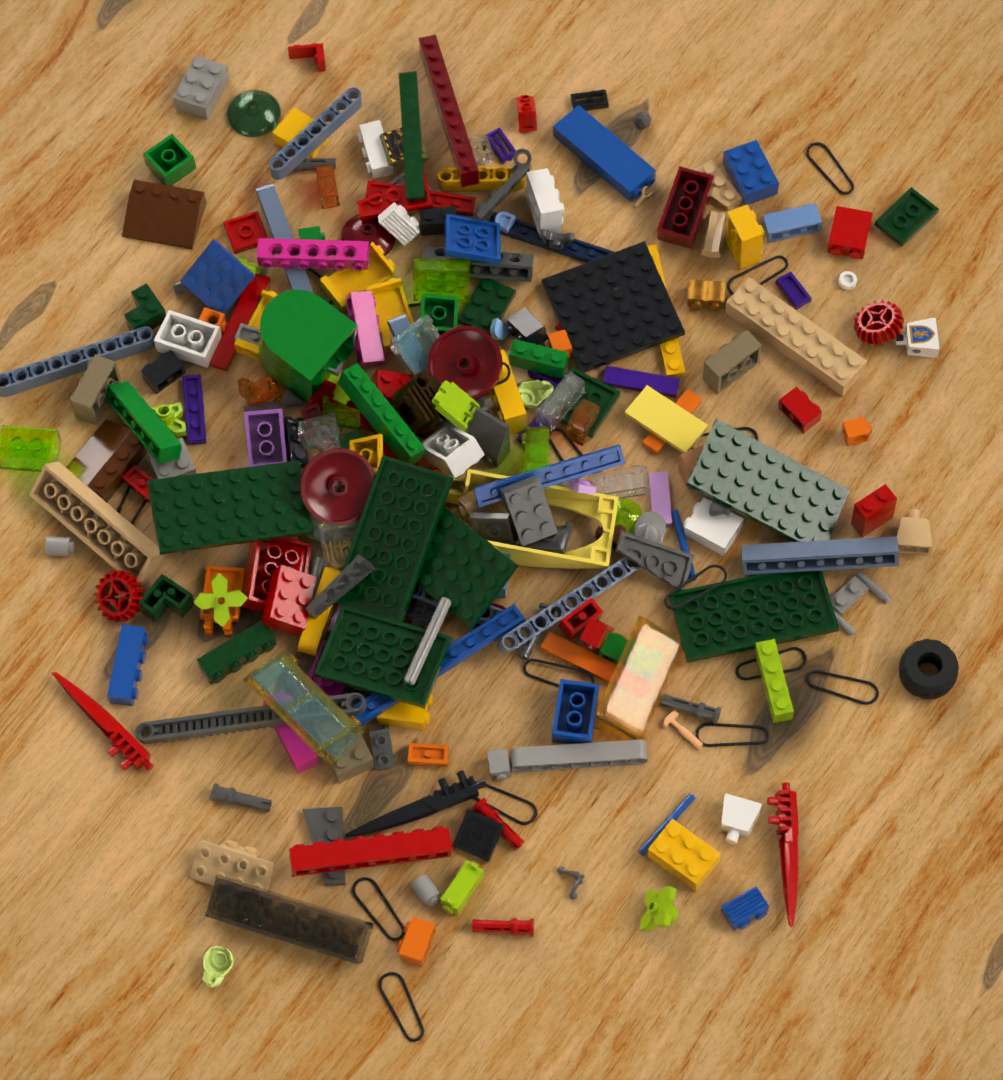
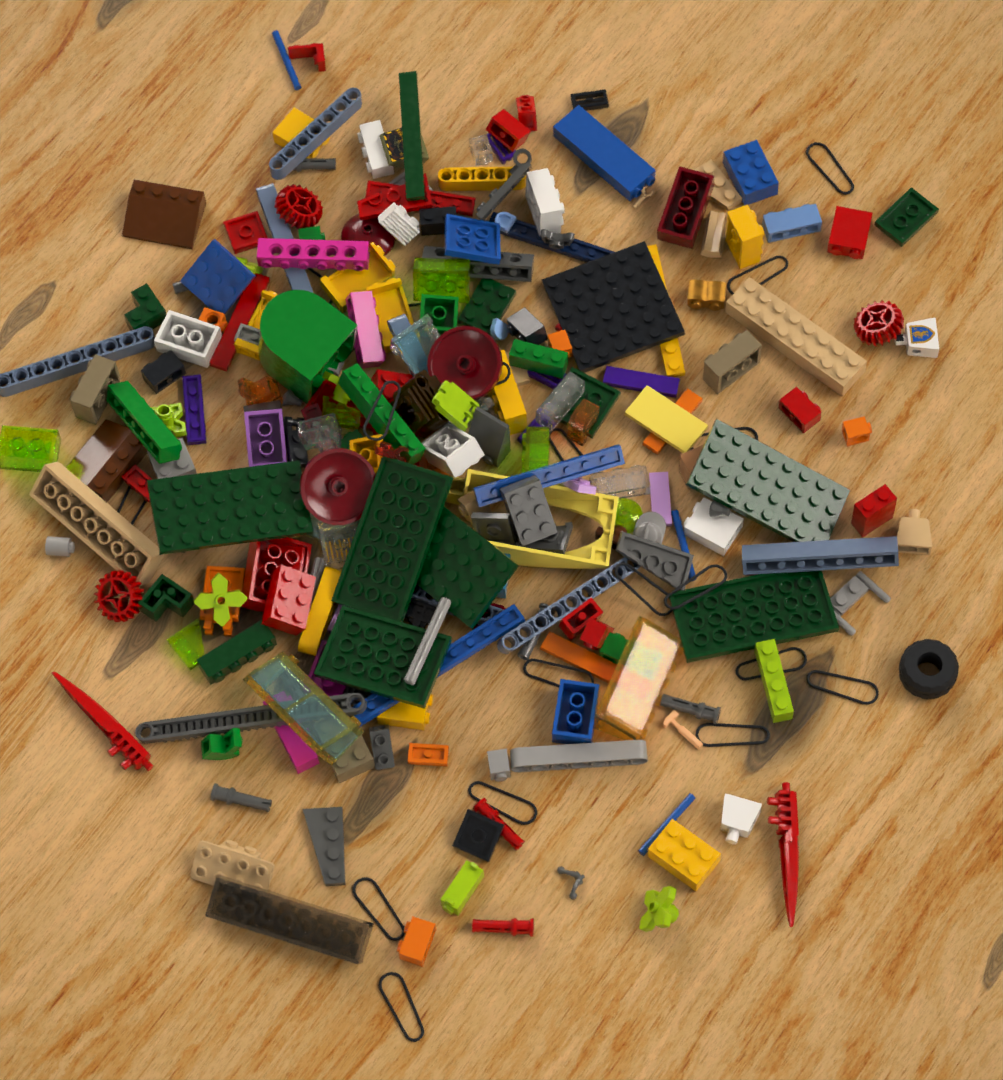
blue brick [107,624,149,706] -> none
green brick [143,134,196,186] -> none
light grey brick [173,55,230,120] -> none
yellowish green hair [202,946,234,988] -> none
clear green dish [227,90,281,137] -> none
red brick [289,826,453,877] -> none
dark grey wing [306,554,375,618] -> none
clear orange brick [315,165,340,209] -> none
black piece [345,770,487,837] -> none
light grey brick [411,875,441,907] -> none
dark red brick [418,34,479,187] -> none
yellowish green hair [518,380,554,408] -> none
dark grey rock [634,112,652,129] -> none
blue brick [721,886,769,931] -> none
dark purple tile [775,271,812,310] -> none
white tile [838,271,857,290] -> none
none -> clear neon green wing [167,619,205,671]
none -> green brick [201,728,243,761]
none -> blue bar [272,30,301,90]
none -> red gear [274,184,323,230]
none -> black piece [363,380,401,441]
none -> clear red plate [373,441,409,462]
none -> red brick [486,109,531,152]
none -> black piece [615,562,672,616]

